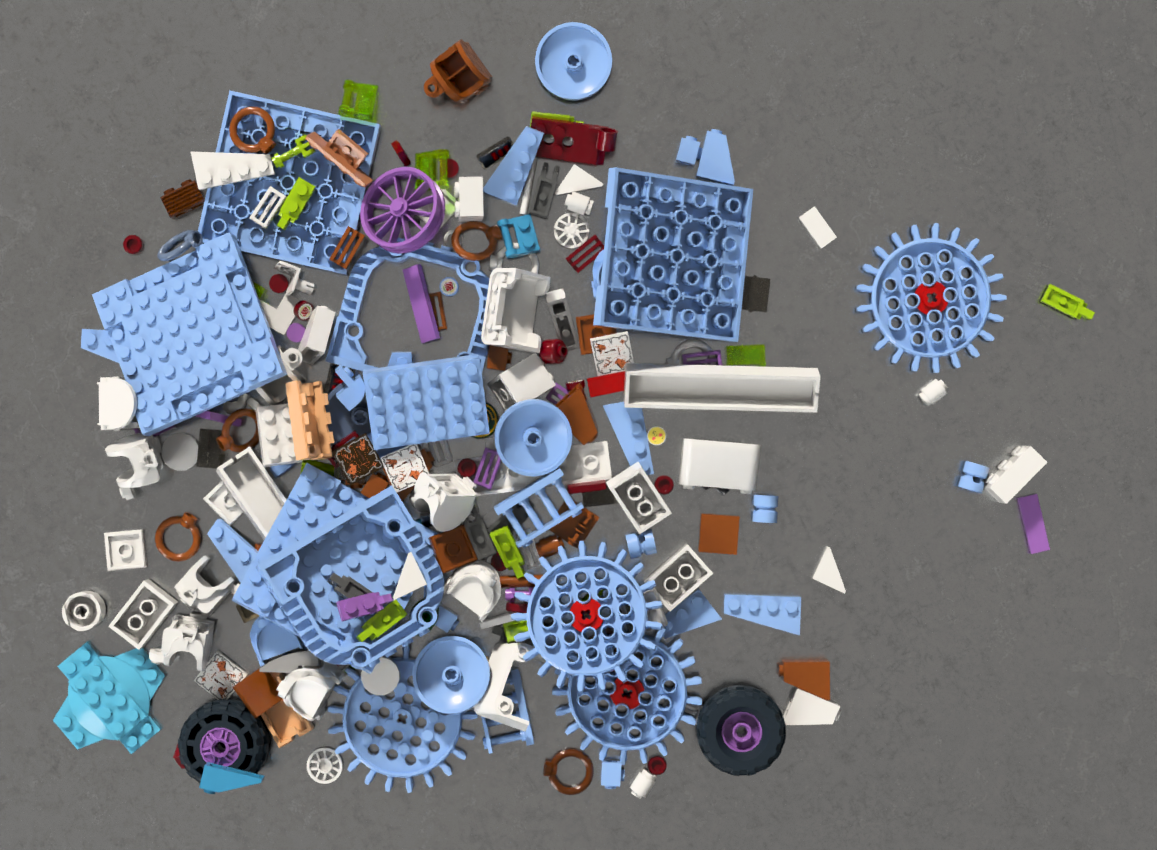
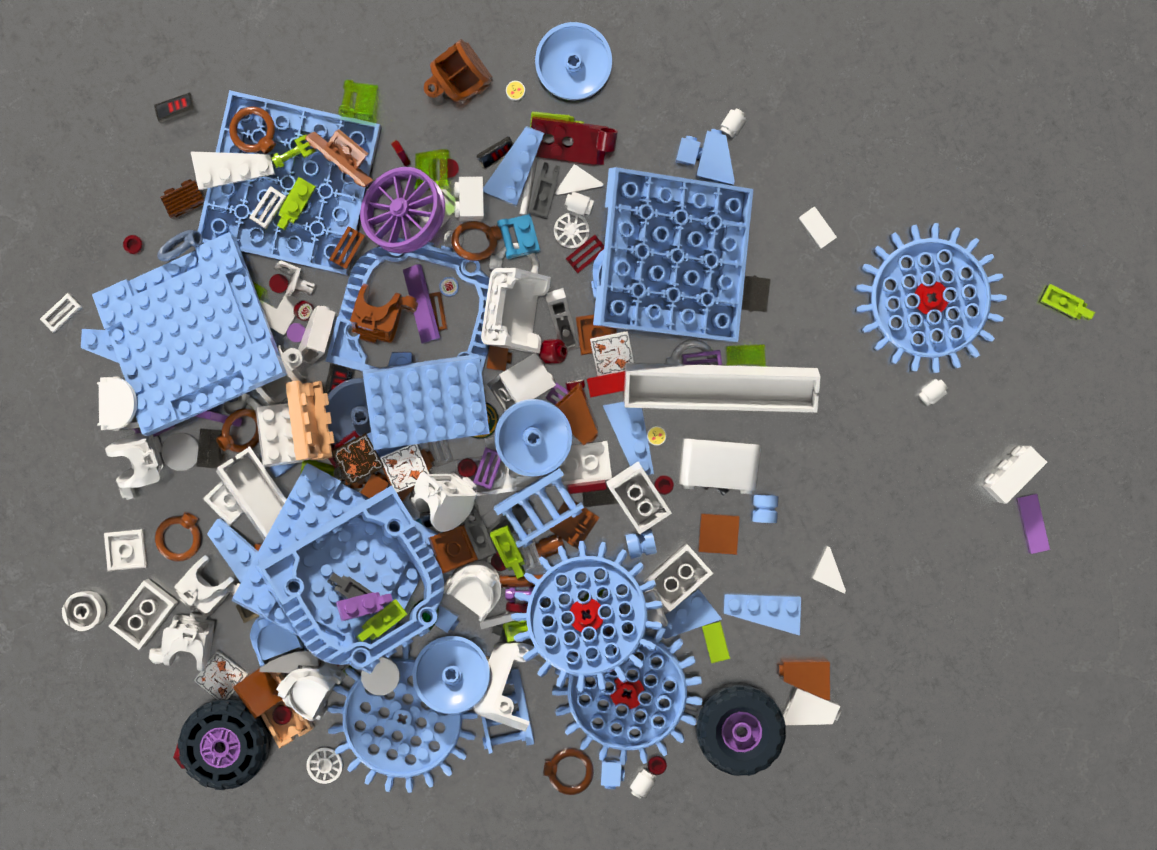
medium azure plate [53,641,167,754] -> none
dark azure slope [199,762,265,794] -> none
light blue brick [335,365,365,411] -> none
white tile [393,552,427,600] -> none
light blue wheel [958,461,990,494] -> none
none -> white tile [40,293,82,333]
none -> slope [154,93,197,123]
none -> dark red tile [272,705,292,725]
none -> dark orange animal [350,284,418,344]
none -> light yellow tile [506,81,525,101]
none -> lime tile [702,621,730,663]
none -> white brick [720,108,747,138]

